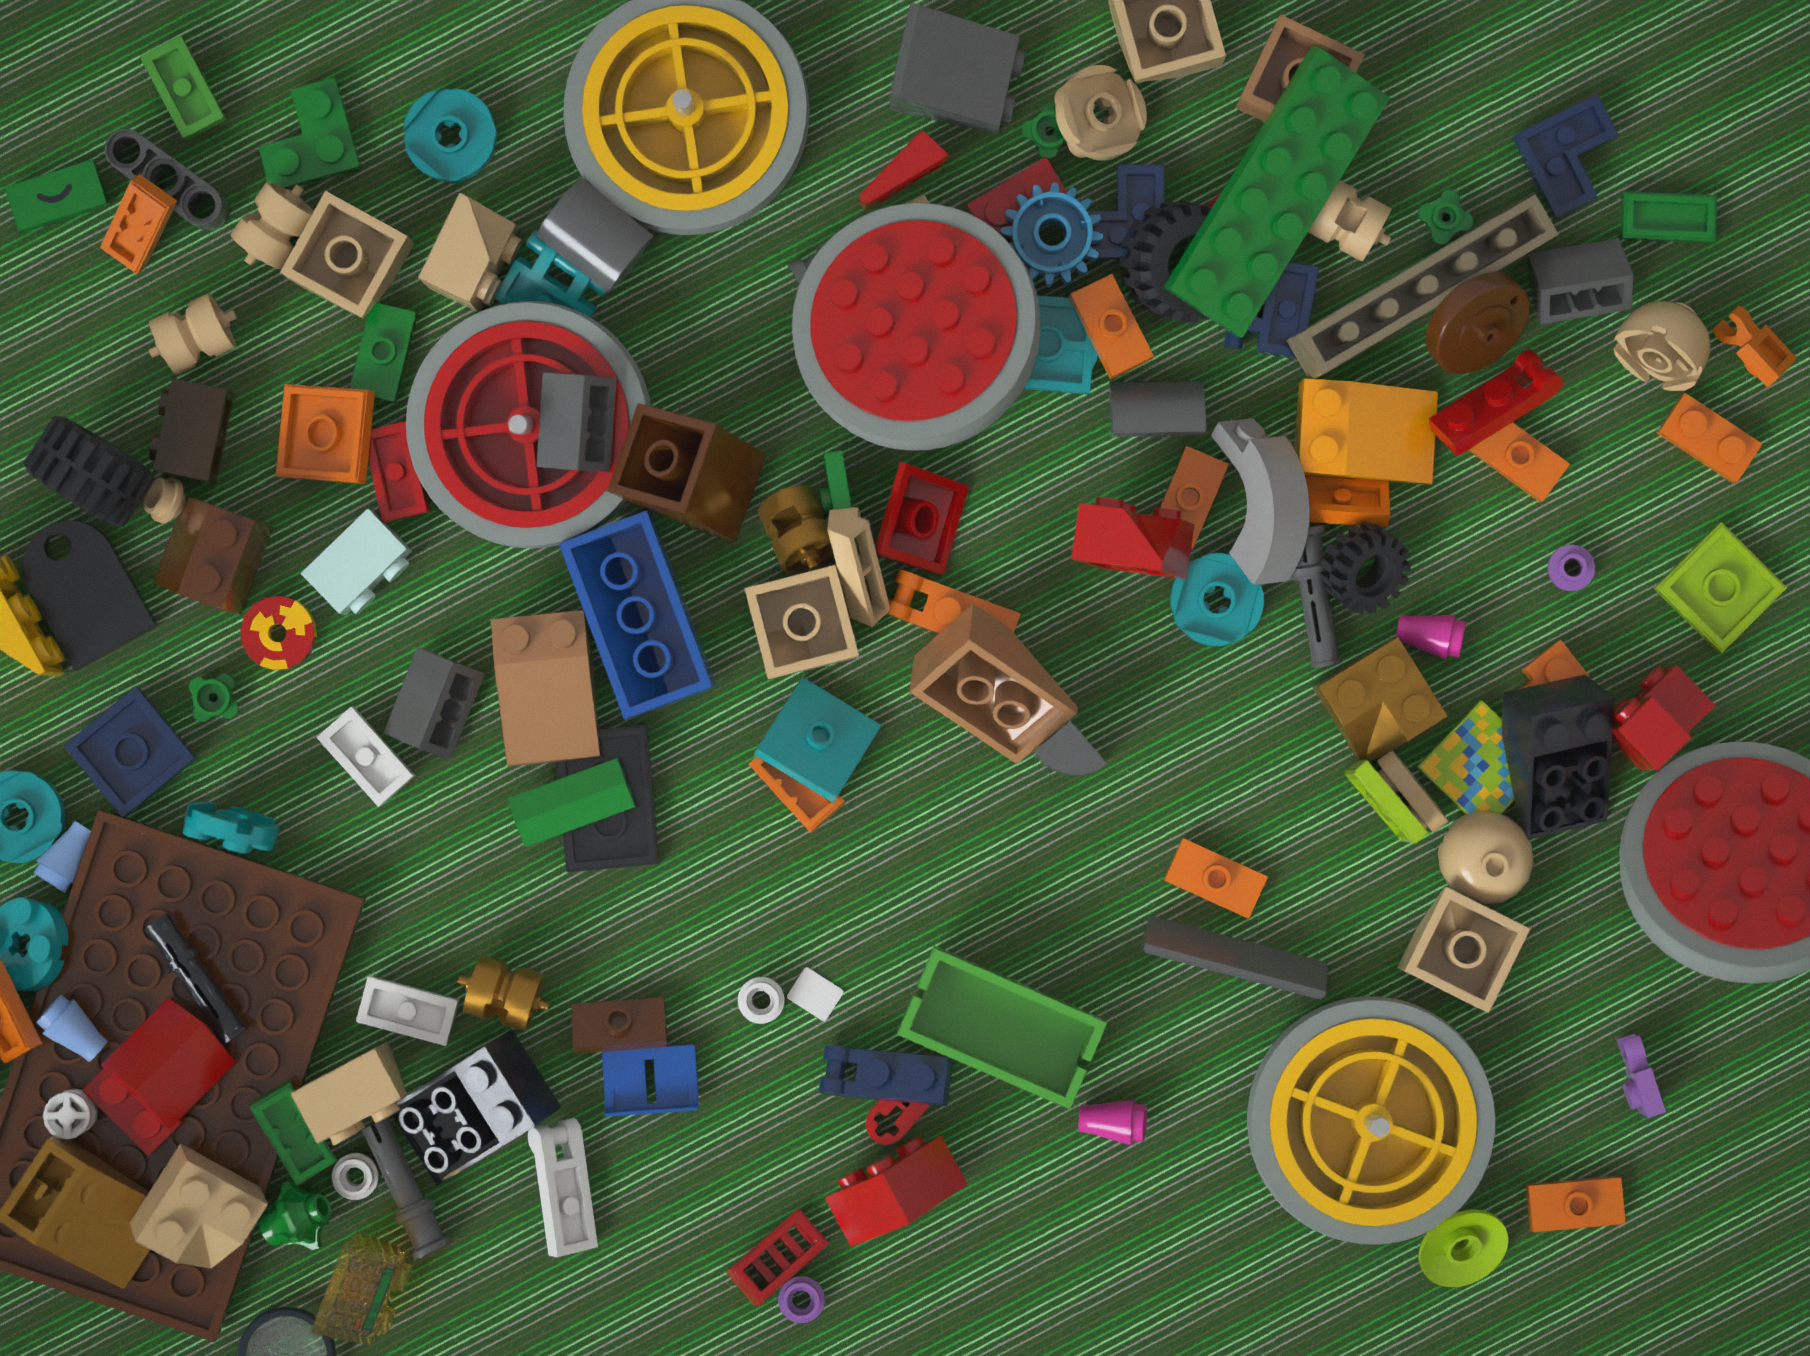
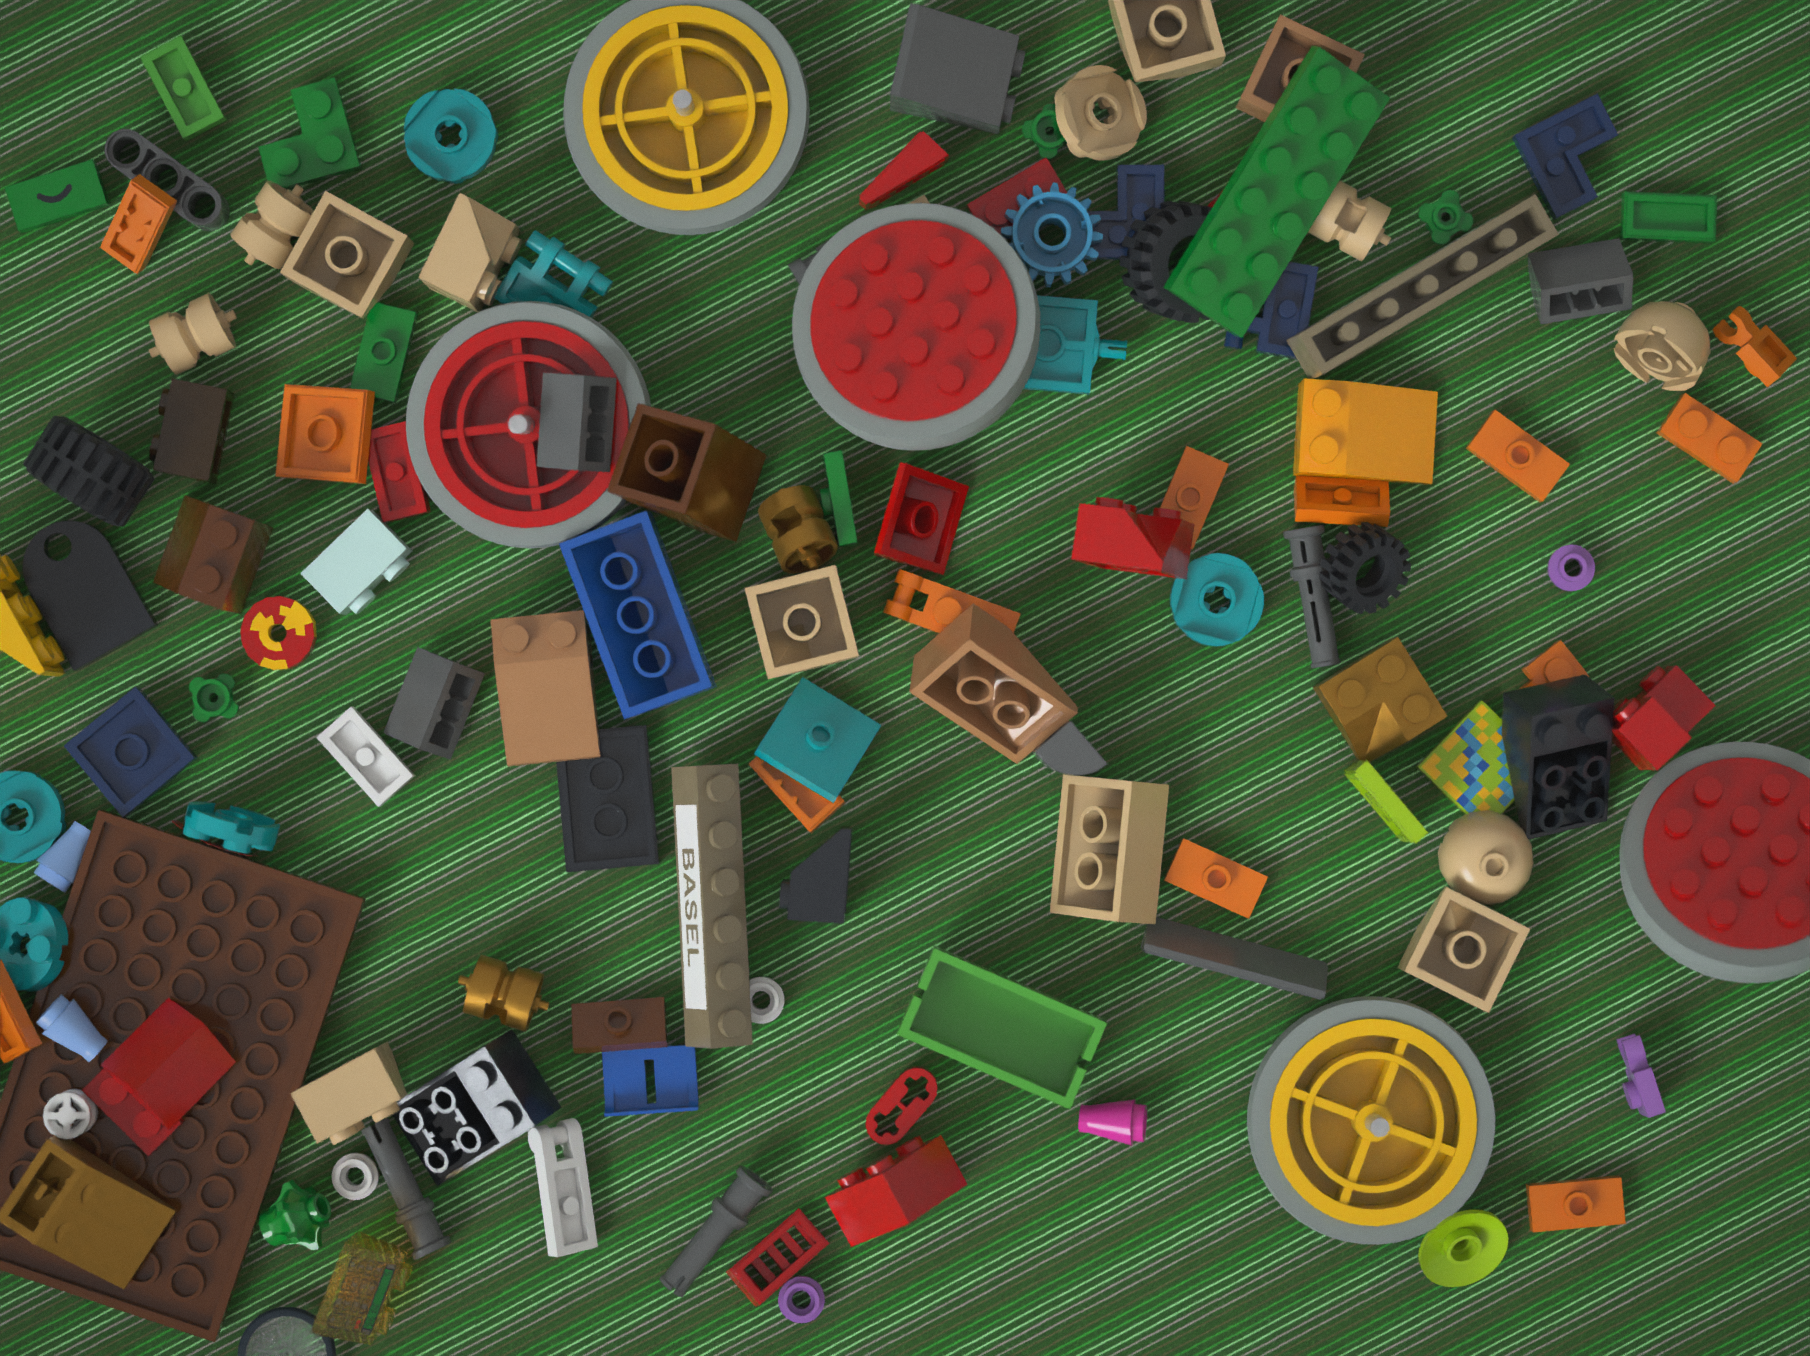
tan slope [130,1143,268,1269] -> none
tan plate [143,478,186,524] -> none
black pin [143,912,249,1045] -> none
green plate [248,1080,337,1186] -> none
white plate [356,976,460,1046] -> none
green piece [508,758,635,847] -> none
dark grey brick [536,178,653,293] -> none
white sticker [787,967,843,1021] -> none
dark blue plate [819,1045,953,1106] -> none
tan piece [827,507,890,627] -> none
orange plate [1069,274,1154,380] -> none
dark grey brick [1109,380,1206,437] -> none
light grey arch [1211,418,1310,585] -> none
tan plate [1377,750,1449,833] -> none
dark pink cone [1396,614,1466,660] -> none
reddish brown wheel [1425,272,1530,374] -> none
red plate [1428,350,1563,457] -> none
lime tile [1653,522,1787,653] -> none
none -> sticker [172,820,258,856]
none -> dark grey pin [659,1165,773,1297]
none -> dark tan brick [671,764,753,1049]
none -> black slope [779,827,852,924]
none -> tan slope [1050,774,1169,924]

